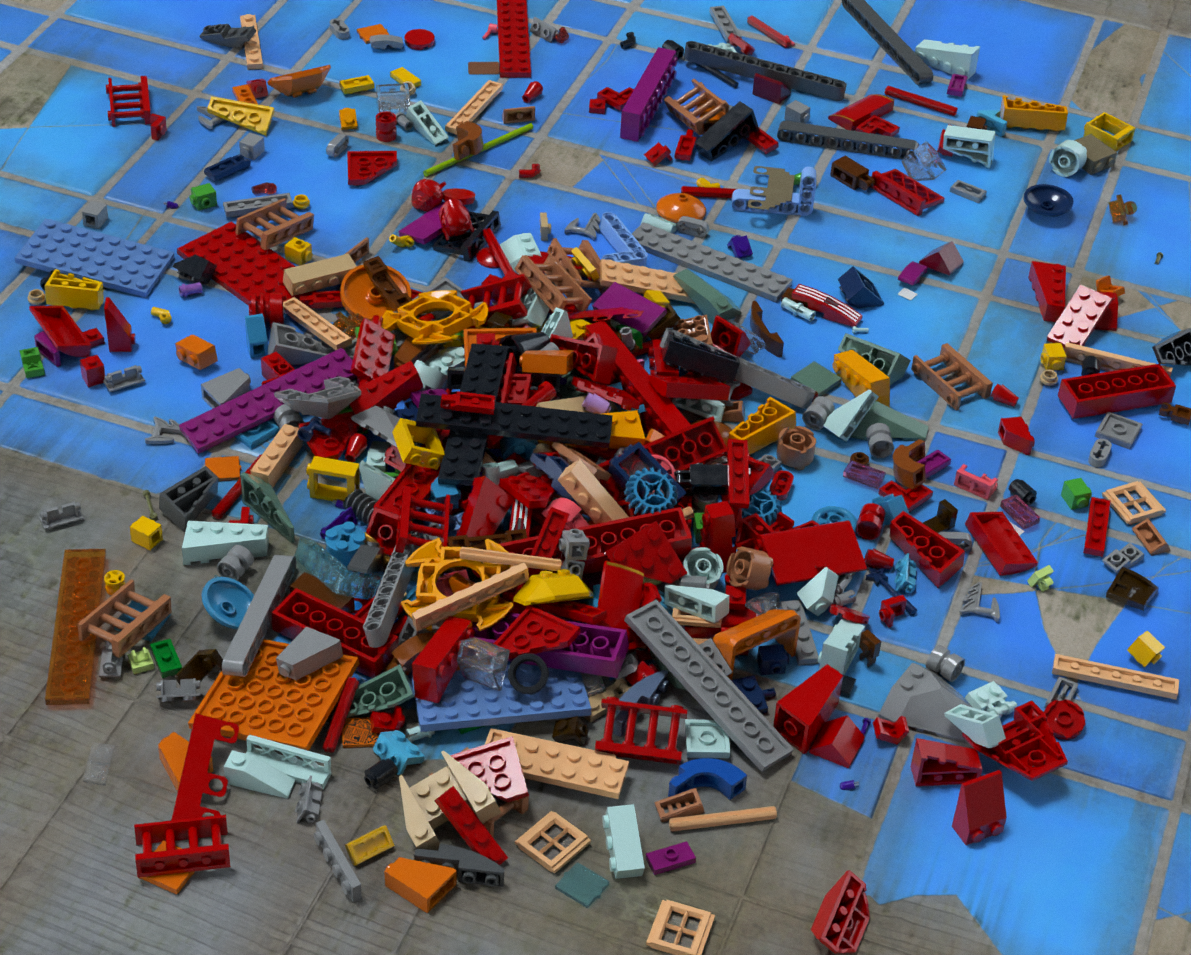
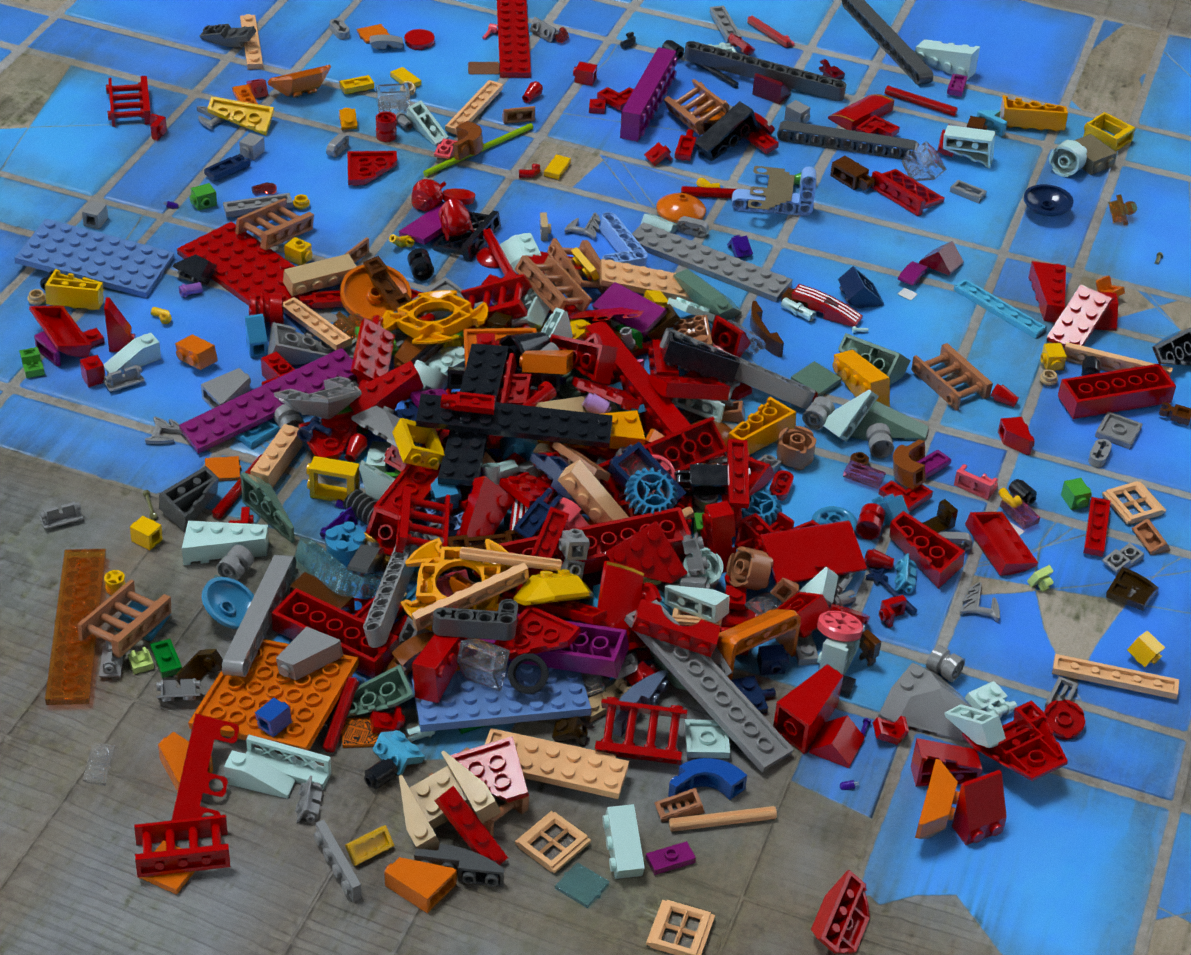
none -> light aqua slope [104,333,161,374]
none -> blue brick [255,698,292,737]
none -> black wheel [407,248,434,281]
none -> dark grey beam [433,599,518,641]
none -> coral slope [434,138,457,159]
none -> dark blue hinge [513,487,563,538]
none -> yellow tile [544,154,571,180]
none -> red brick [573,62,597,86]
none -> red arch [631,599,721,657]
none -> light aqua plate [667,297,715,322]
none -> light grey hinge [682,533,708,576]
none -> red tile [754,112,775,135]
none -> nougat slope [770,578,799,603]
none -> red slope [776,592,830,638]
none -> coral wheel [817,611,864,642]
none -> dark red plate [819,59,845,80]
none -> orange wedge [915,759,960,839]
none -> medium azure tile [954,279,1047,339]
none -> yellow arm [998,488,1023,508]

